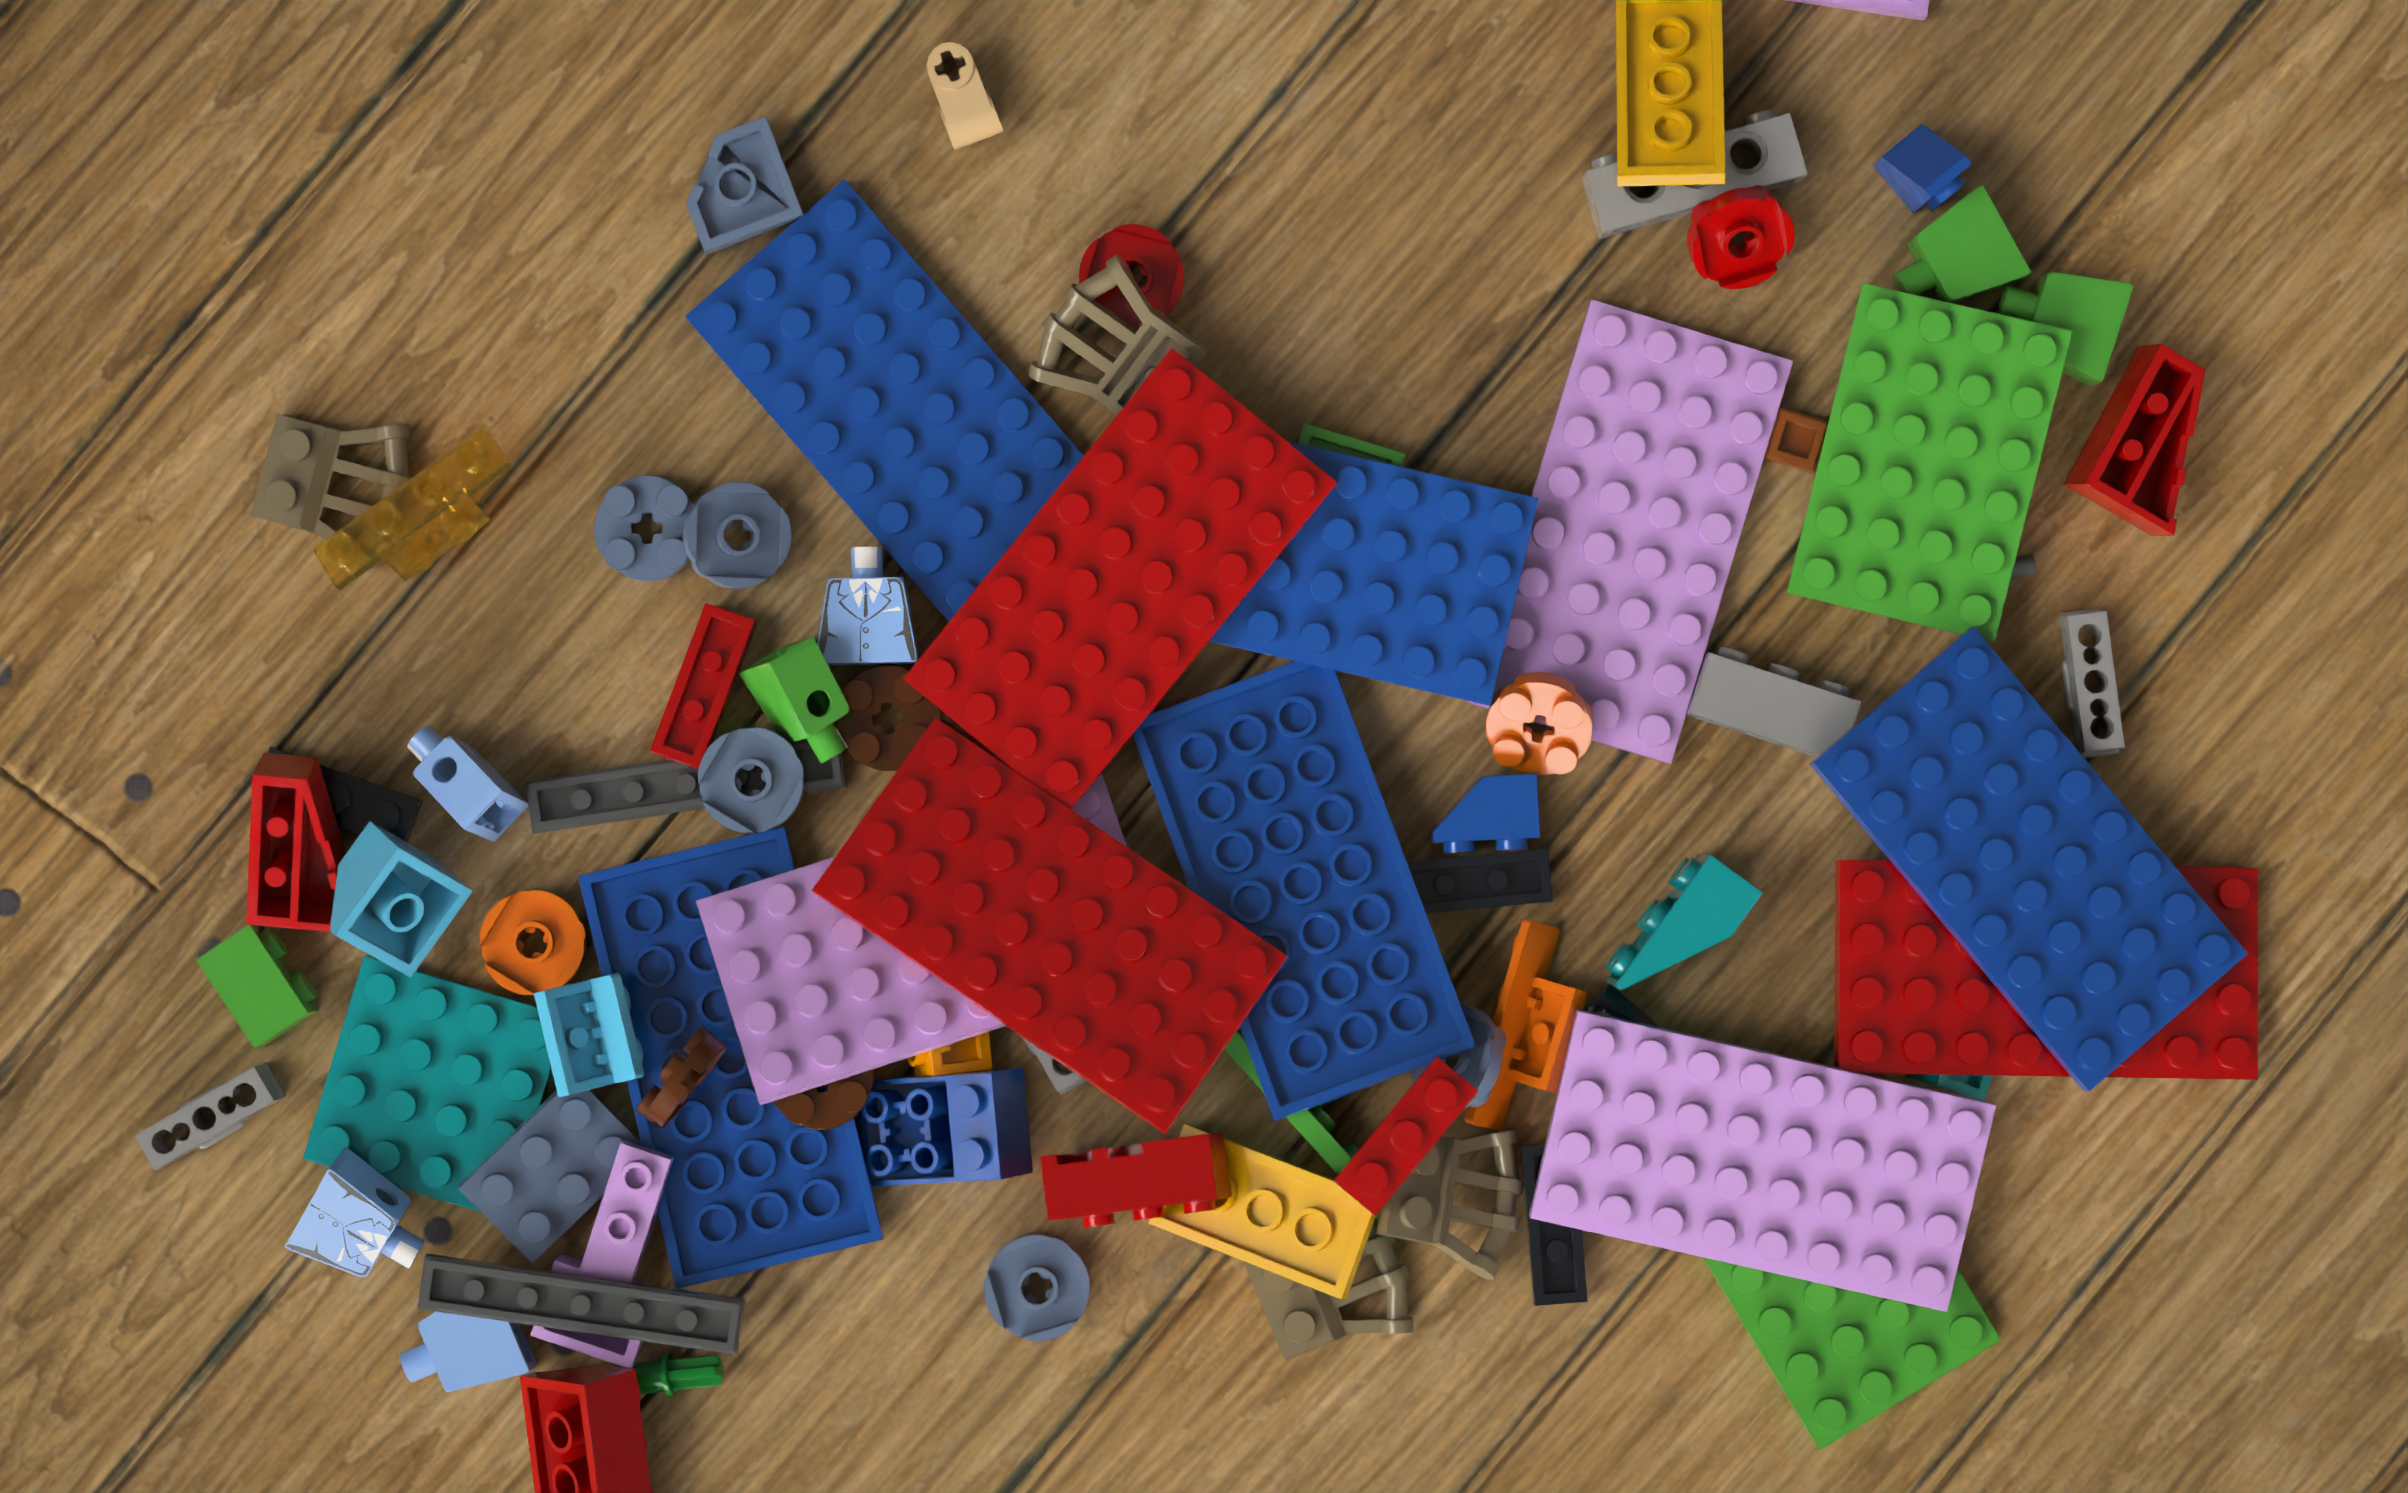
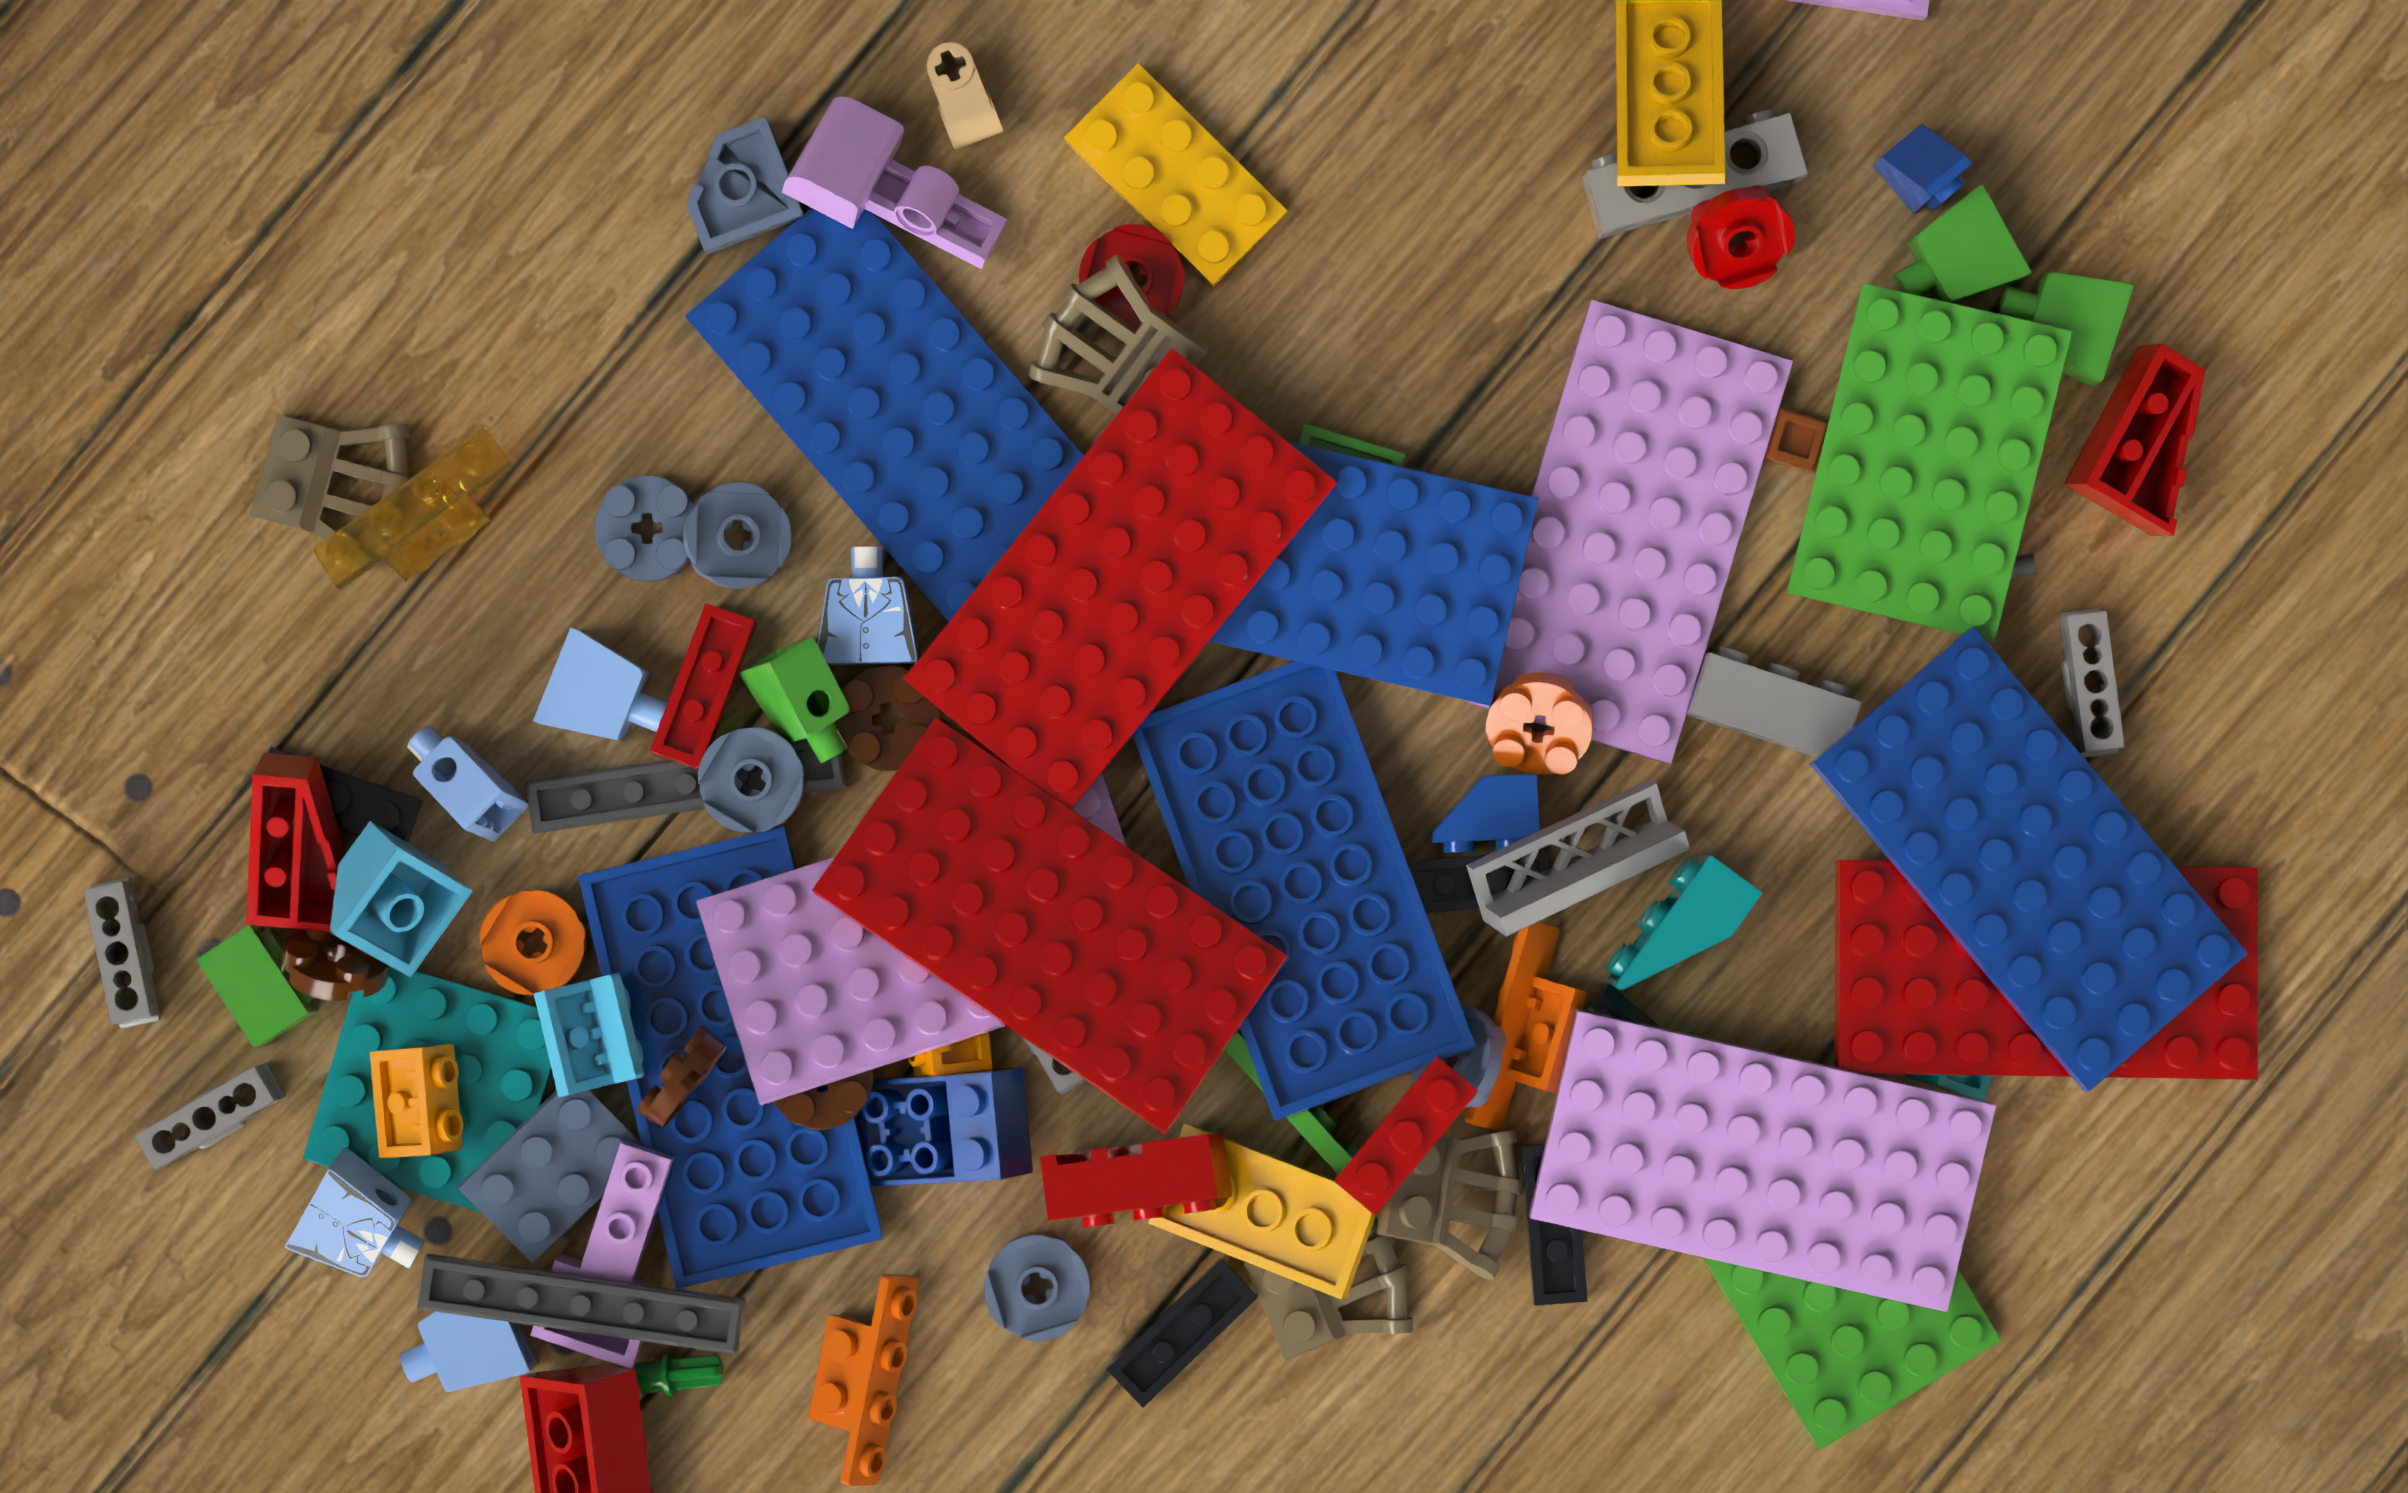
none -> light grey piece [83,876,160,1029]
none -> reddish brown plate [281,929,390,1001]
none -> light orange bracket [370,1044,463,1158]
none -> light blue torso [533,627,668,741]
none -> lavender plate [782,97,1008,269]
none -> orange bracket [808,1274,919,1486]
none -> yellow plate [1064,63,1287,288]
none -> black plate [1106,1257,1258,1408]
none -> light grey fence [1466,779,1690,936]

